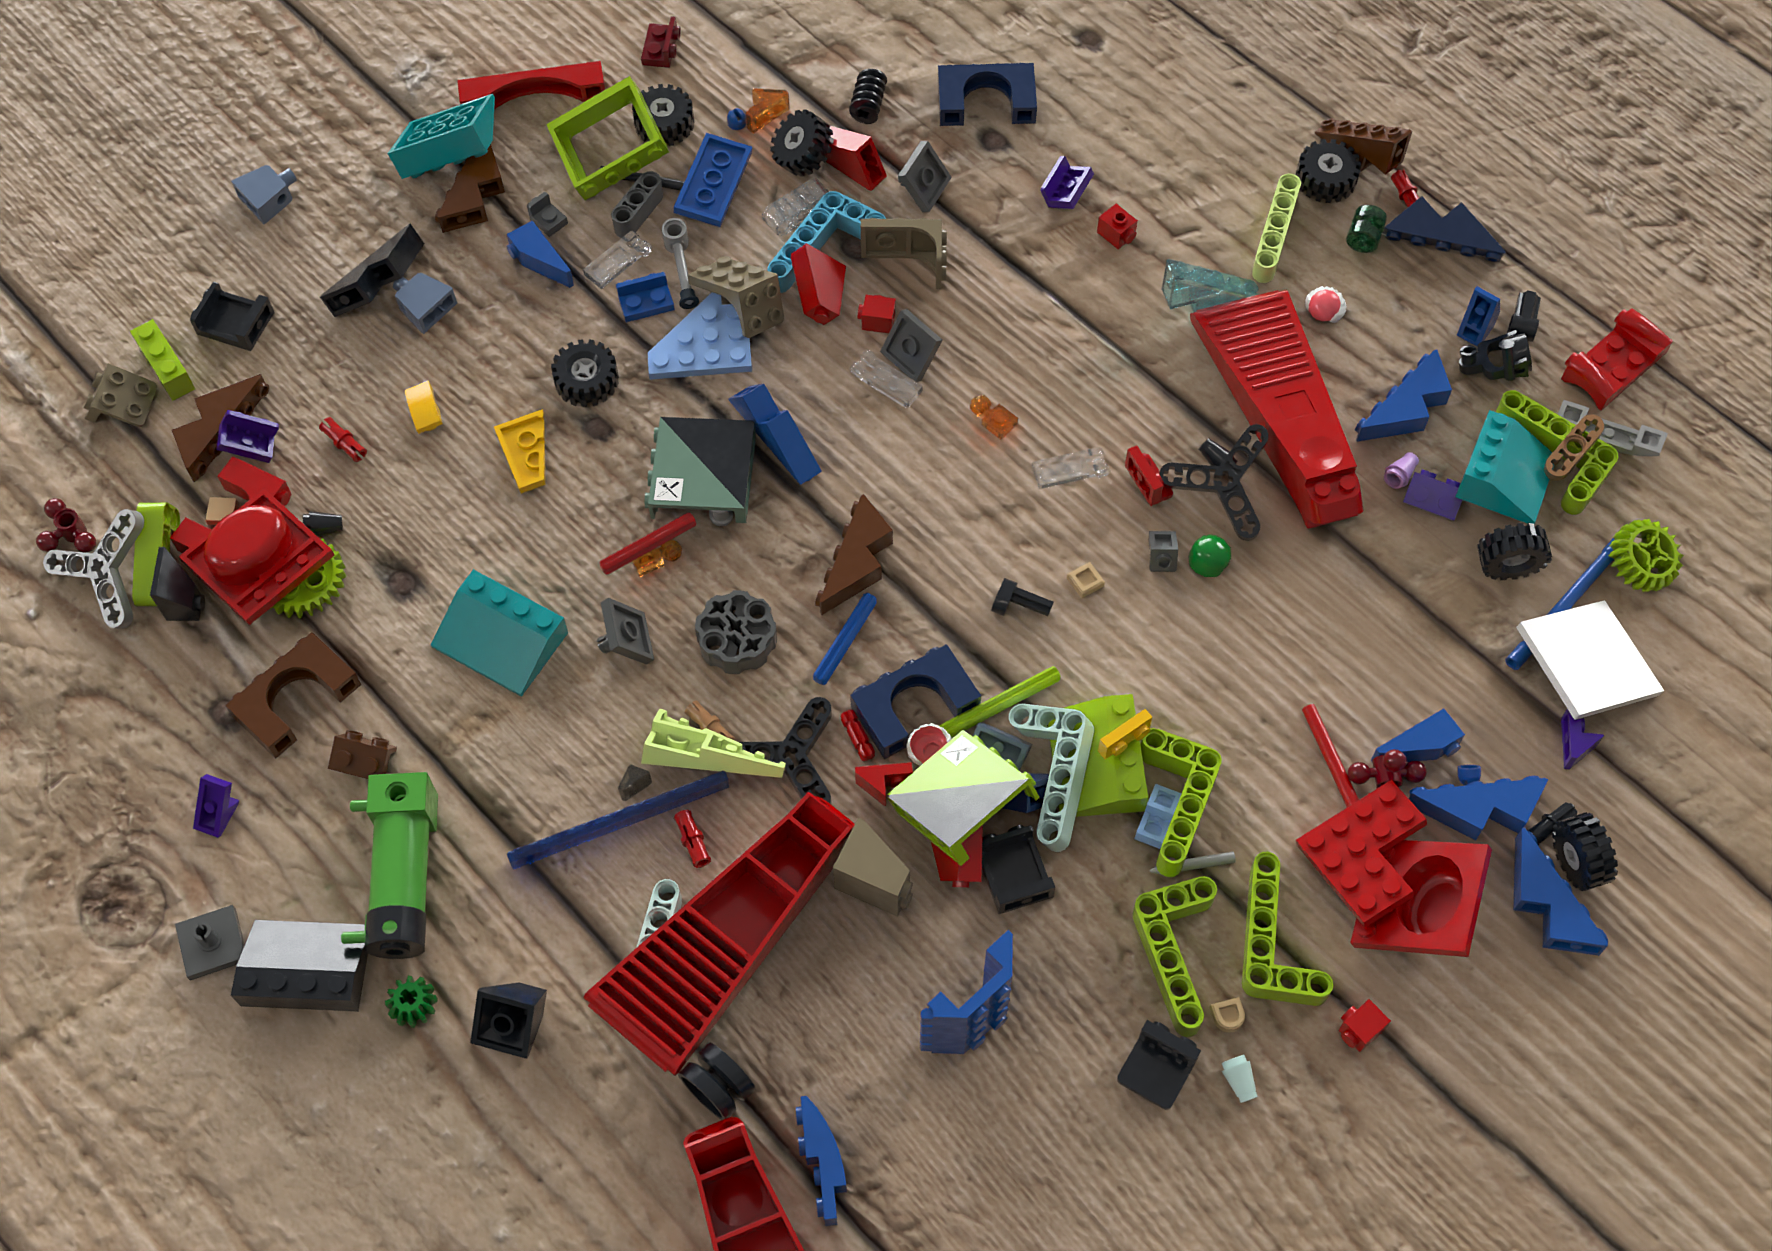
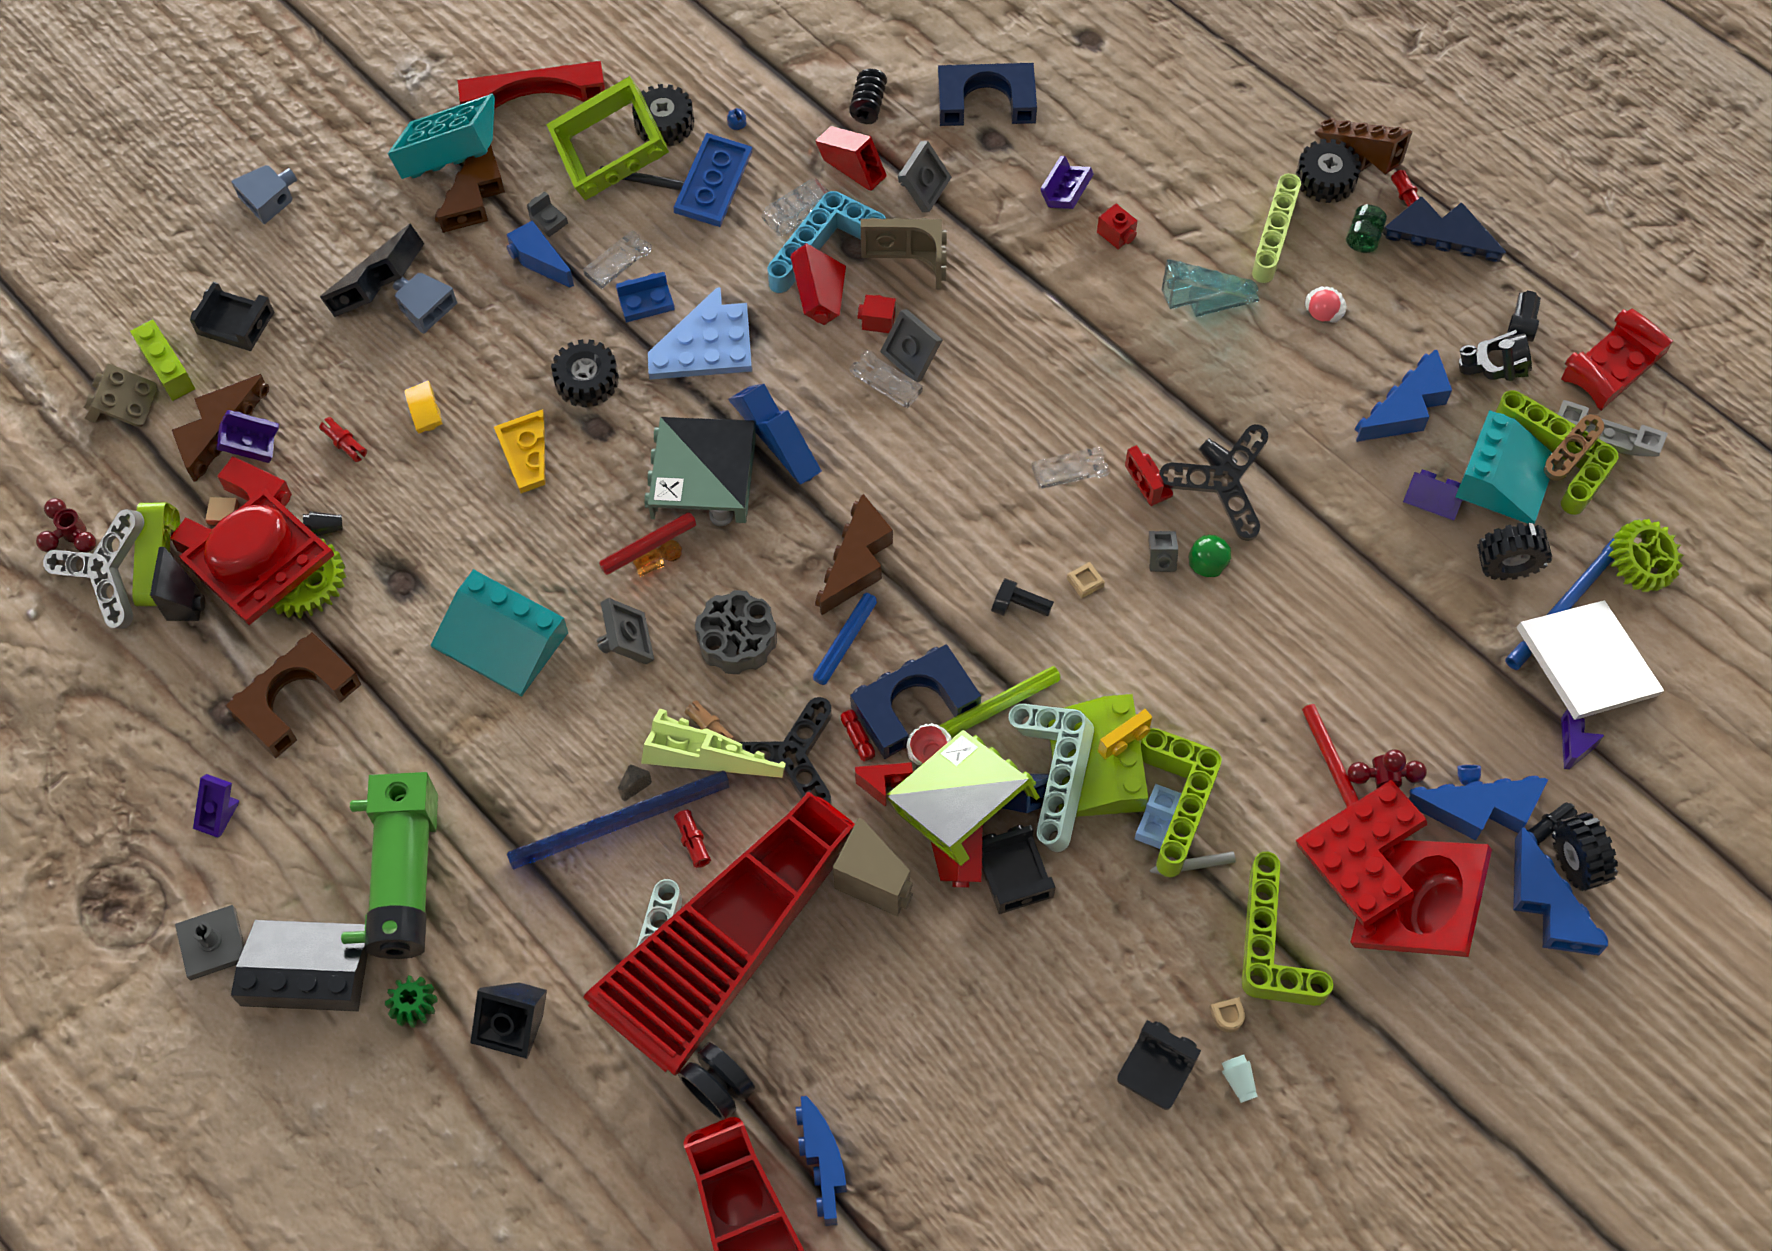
reddish brown bracket [328,730,397,779] -> none
dark grey beam [611,171,663,238] -> none
dark red bracket [641,16,681,68] -> none
light grey piece [662,218,699,309] -> none
dark tan bracket [688,257,784,338] -> none
clear orange slope [745,88,790,134] -> none
black wheel [770,109,834,177] -> none
blue slope [920,930,1013,1054] -> none
clear orange plate [970,394,1019,440] -> none
sand blue slope [973,722,1033,771] -> none
lime beam [1132,876,1217,1037] -> none
red brick [1190,289,1364,529] -> none
red brick [1338,999,1391,1052] -> none
blue slope [1371,708,1465,762] -> none
lavender cone [1384,452,1419,489] -> none
blue slope [1457,286,1500,347] -> none

